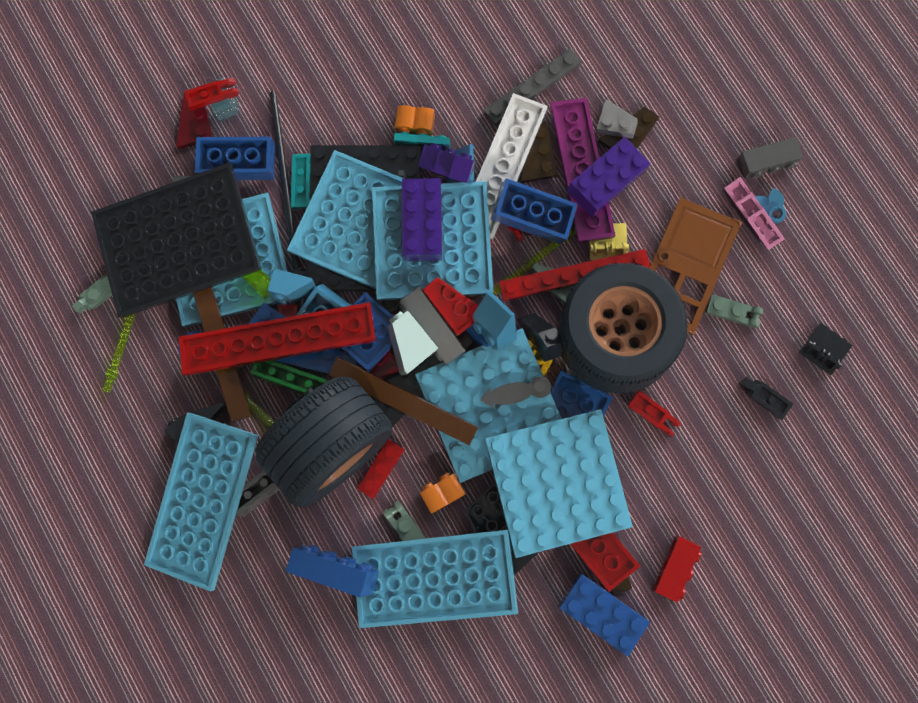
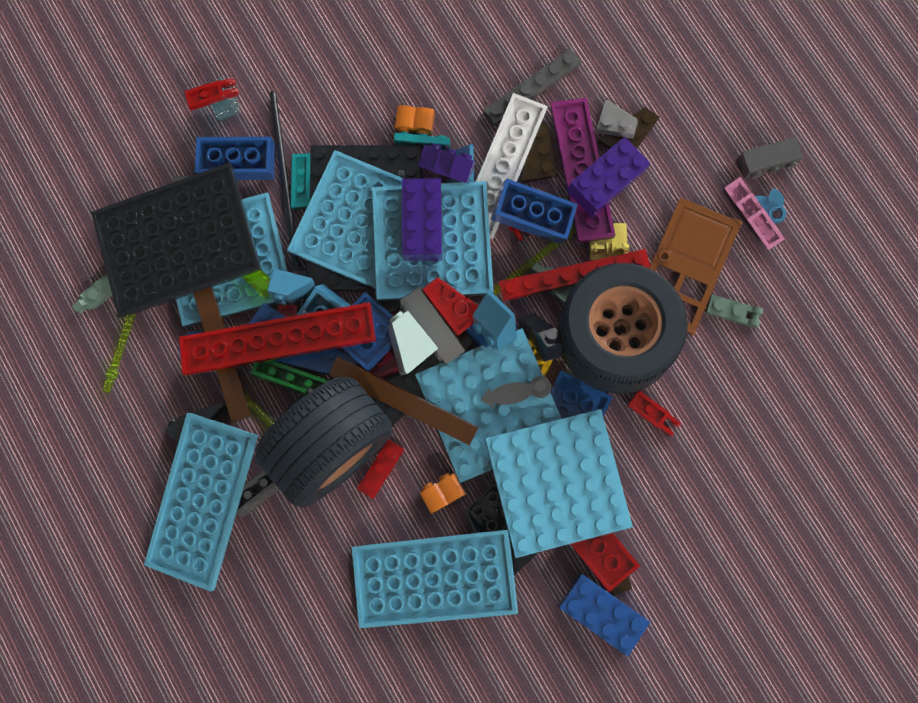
dark red wing [176,93,213,149] -> none
blue brick [285,544,379,597] -> none
sand green plate [382,500,426,541] -> none
red brick [652,536,702,603] -> none
black hinge [739,377,793,420] -> none
black hinge [799,323,853,375] -> none

